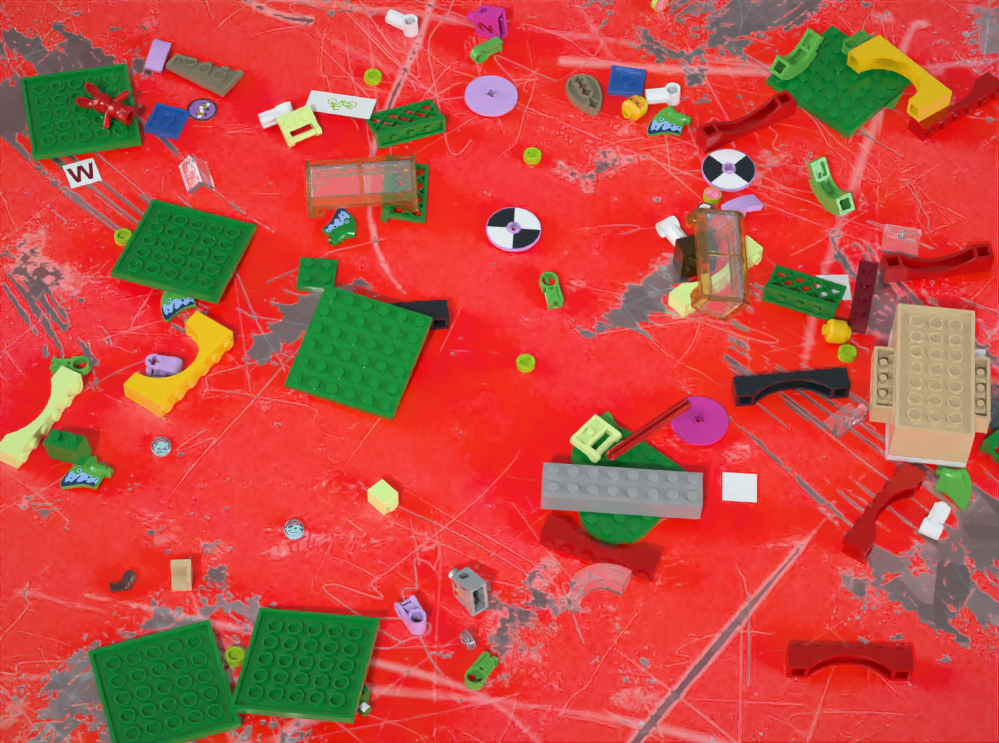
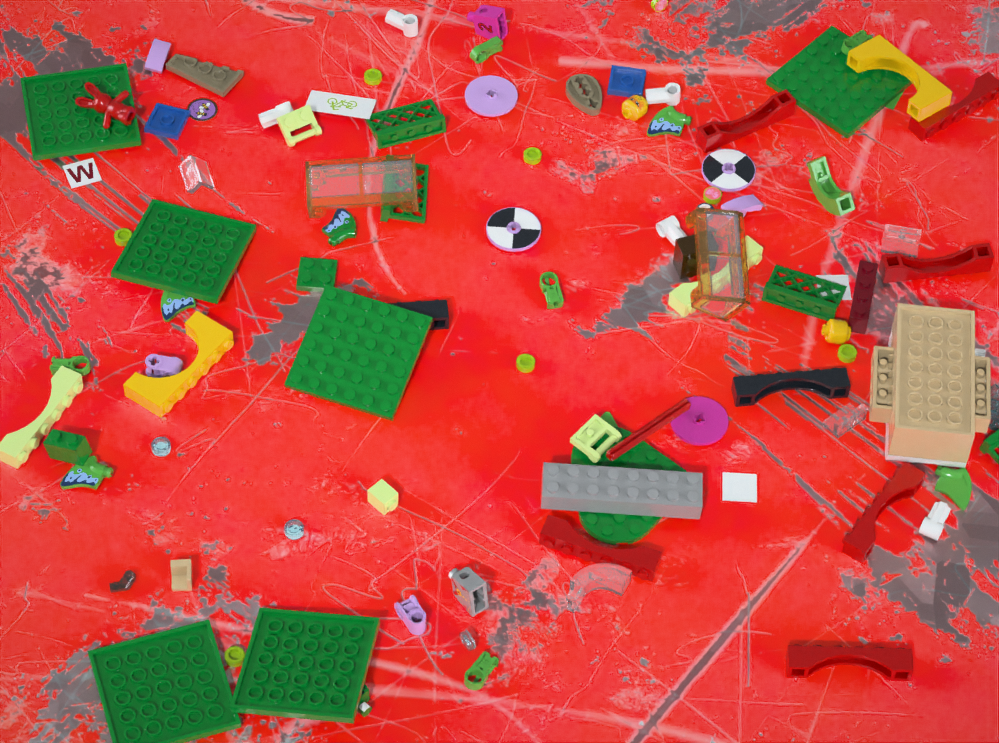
bright green arch [769,28,824,80] -> none

